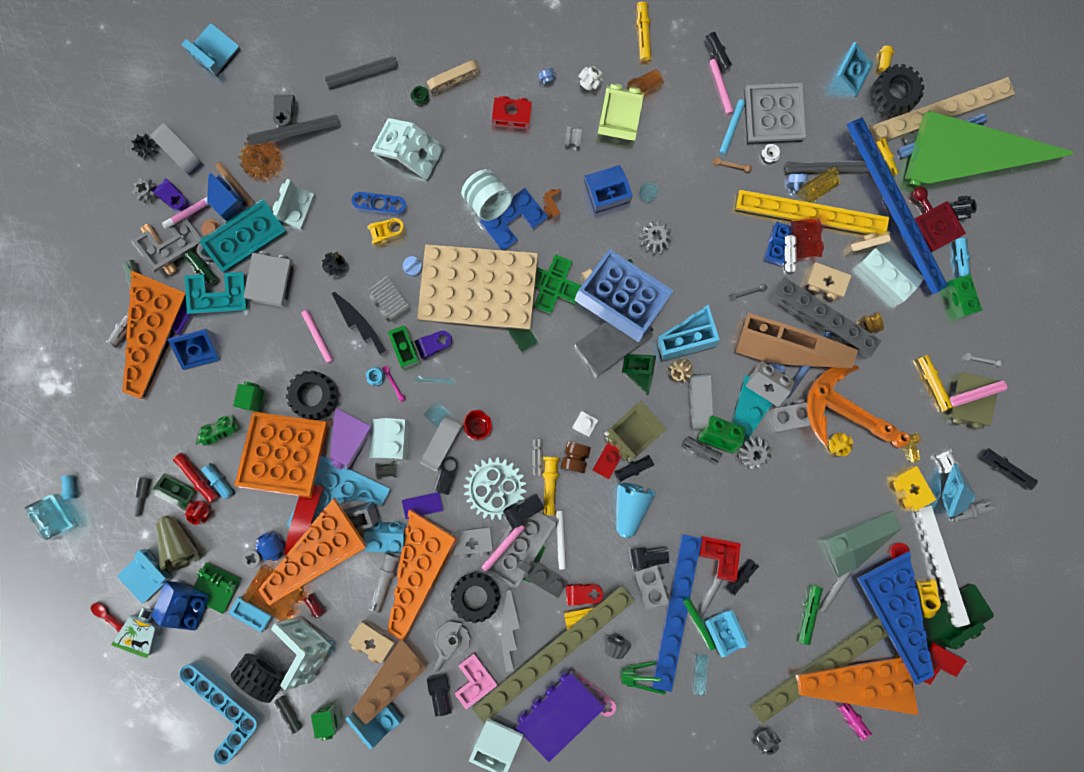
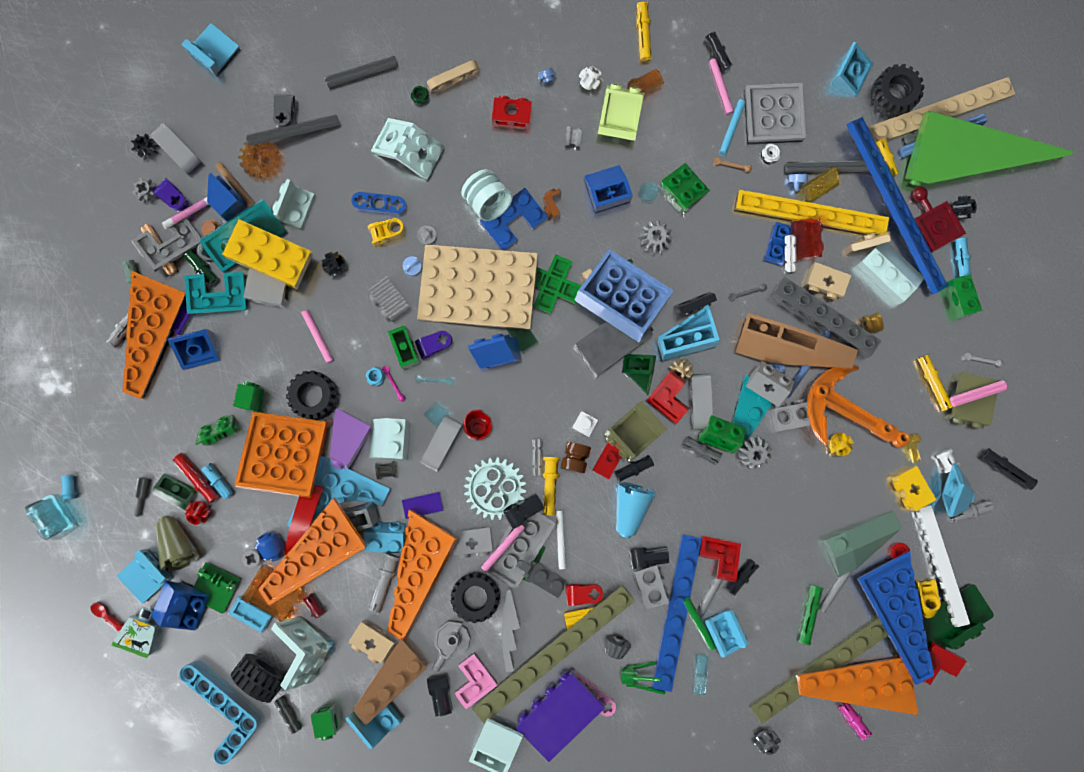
black slope [331,292,388,356] -> none
black piece [433,456,460,495] -> none
yellow pin [878,46,895,71] -> none
none -> yellow brick [222,219,313,289]
none -> light grey tile [417,225,437,245]
none -> blue slope [468,334,522,369]
none -> red plate [647,371,689,424]
none -> green hinge [661,163,710,211]
none -> black plate [674,292,717,316]

